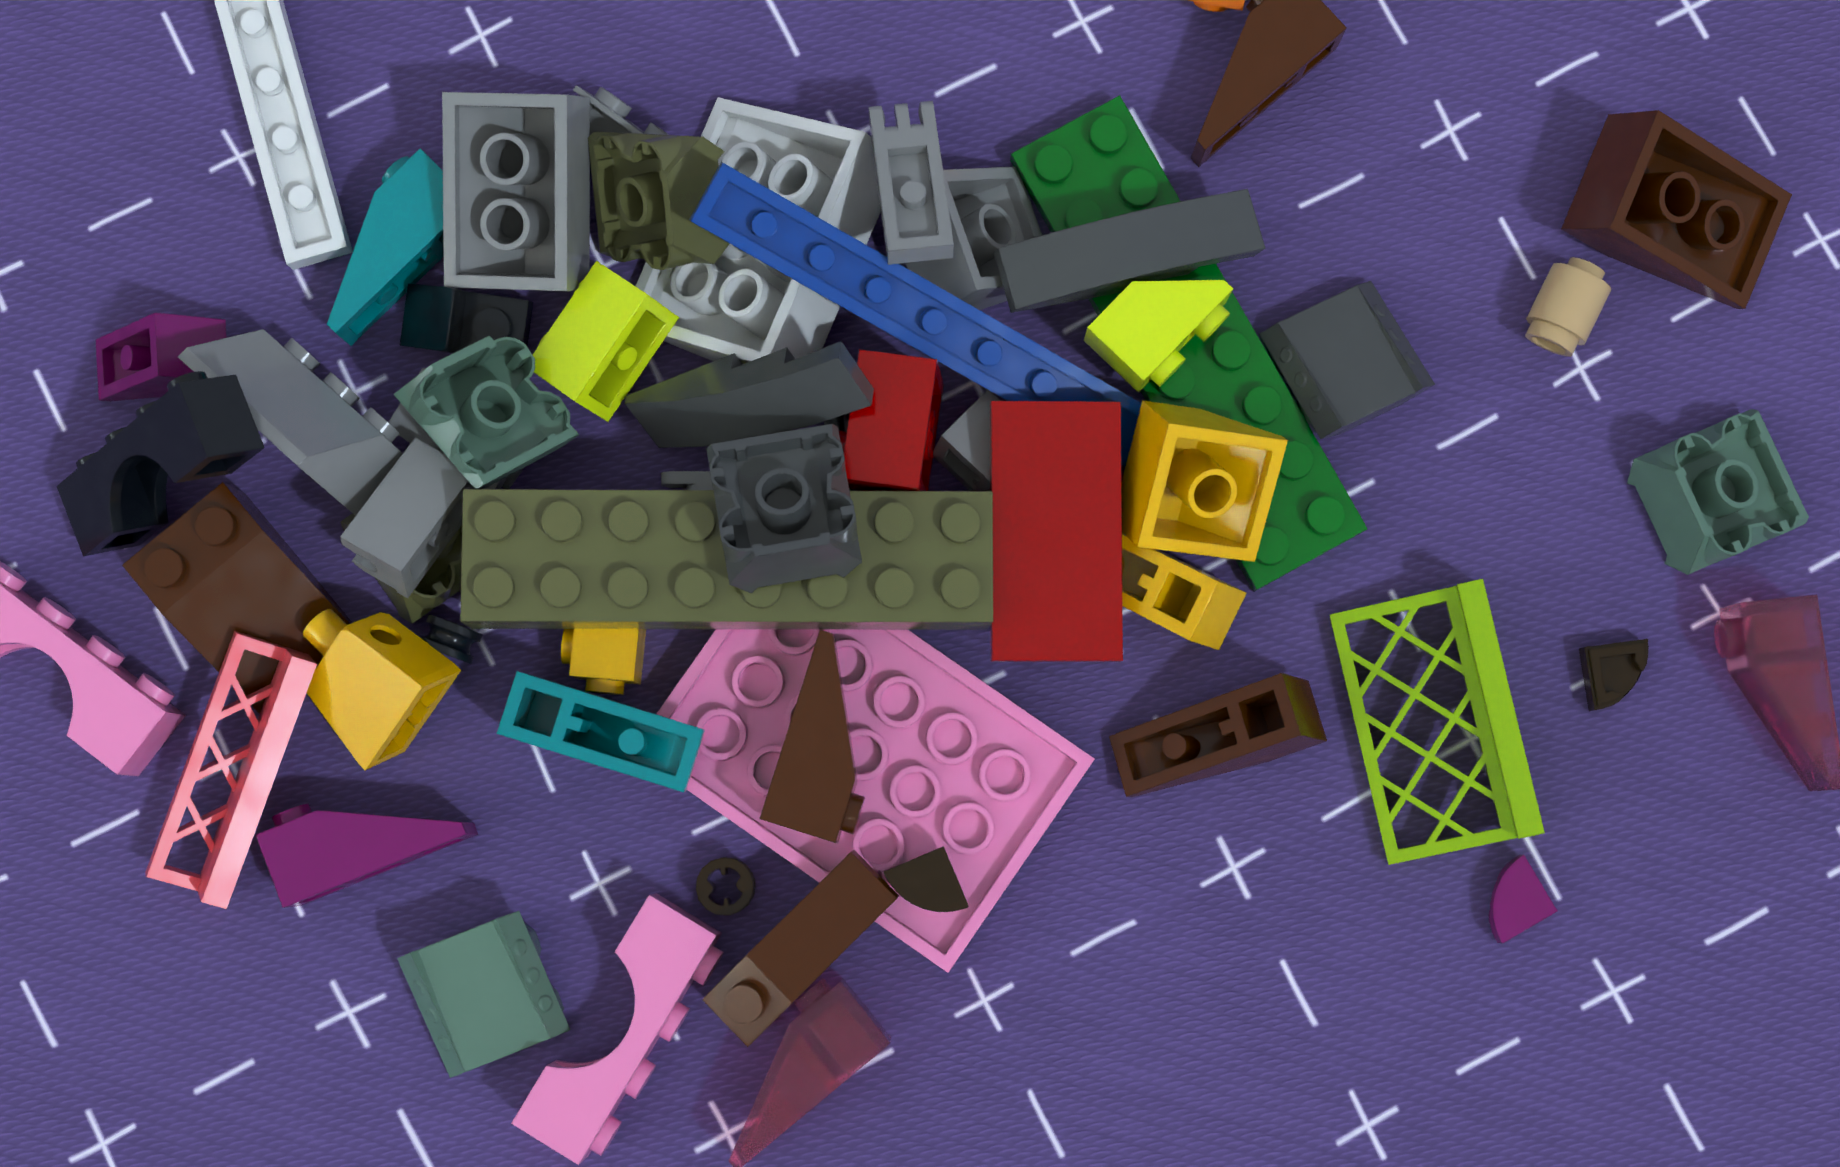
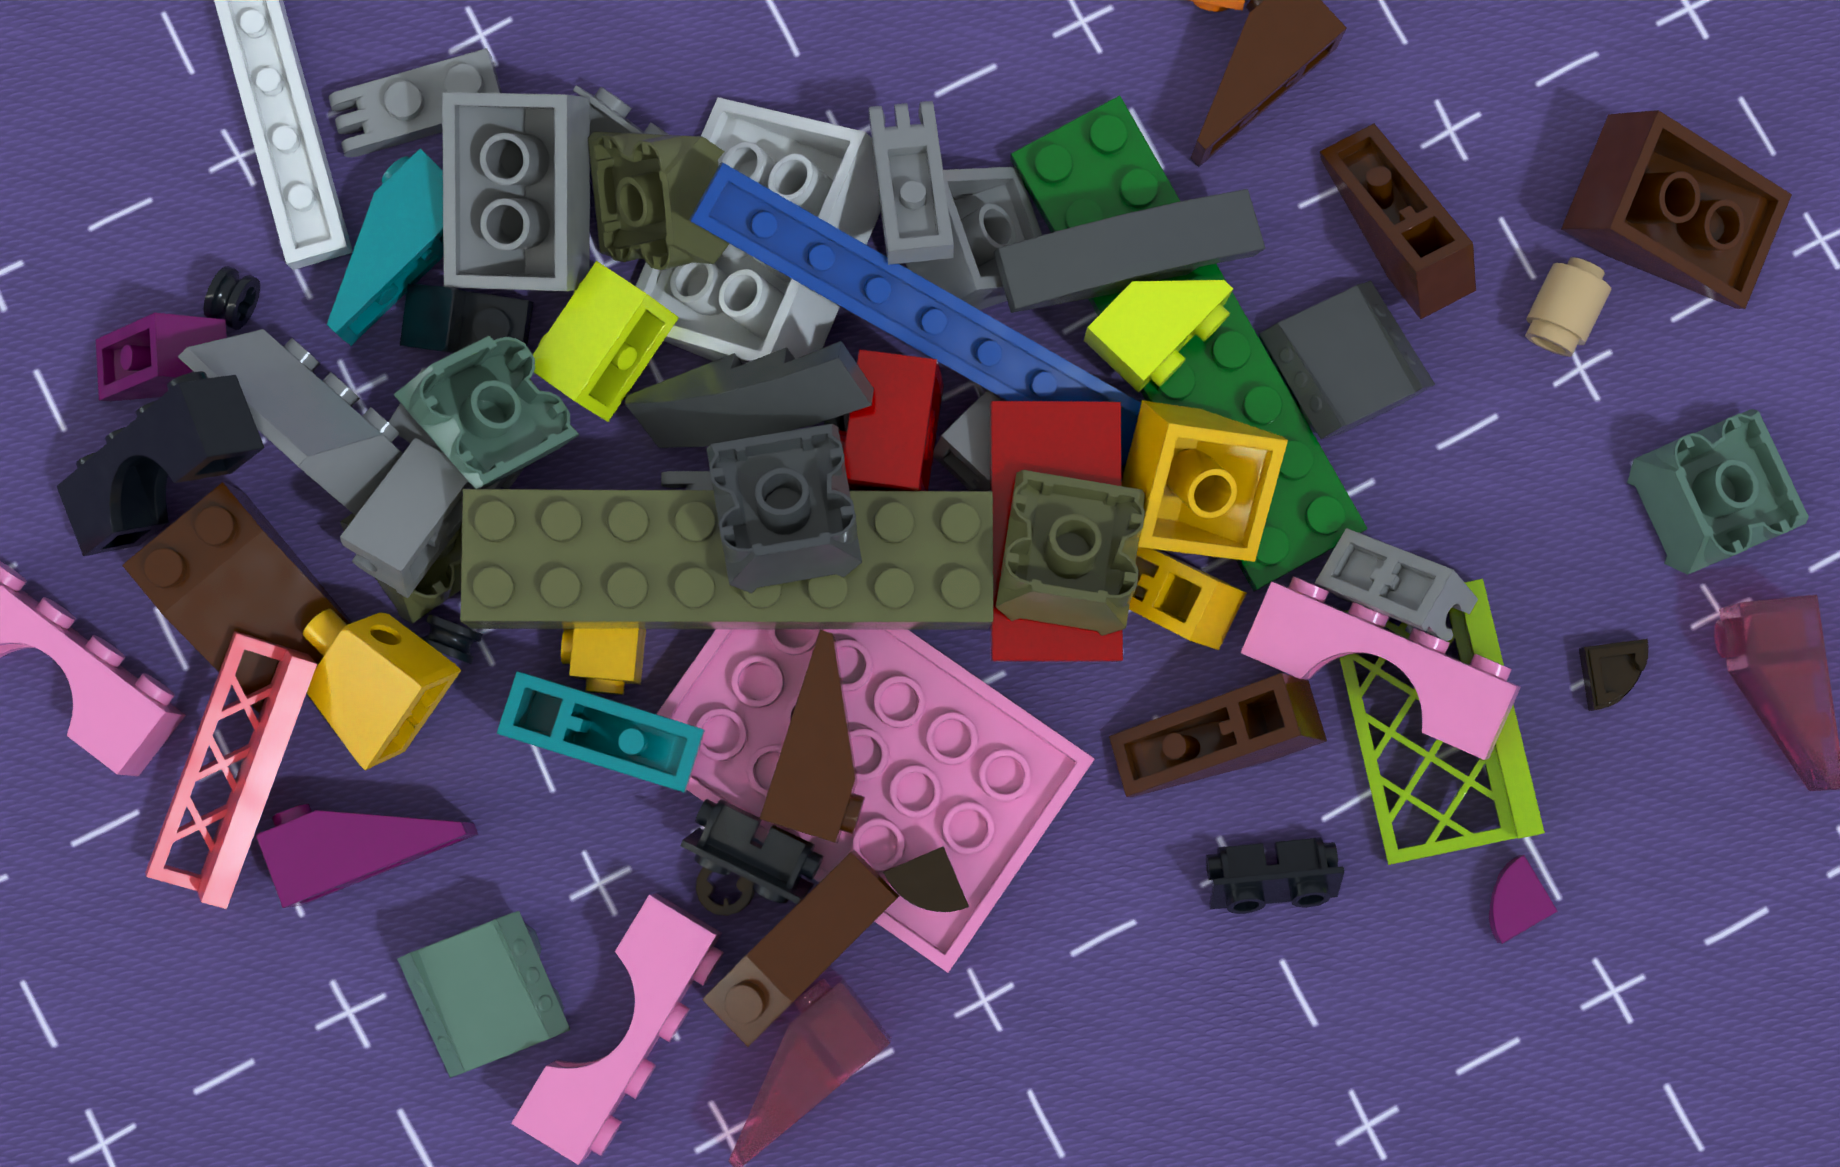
none -> black bush [203,266,260,330]
none -> light grey hinge [328,48,502,158]
none -> black hinge [680,799,824,904]
none -> olive slope [996,470,1145,636]
none -> black hinge [1206,837,1344,914]
none -> bright pink arch [1241,576,1521,760]
none -> light grey hinge [1315,528,1478,641]
none -> reddish brown slope [1320,123,1476,319]

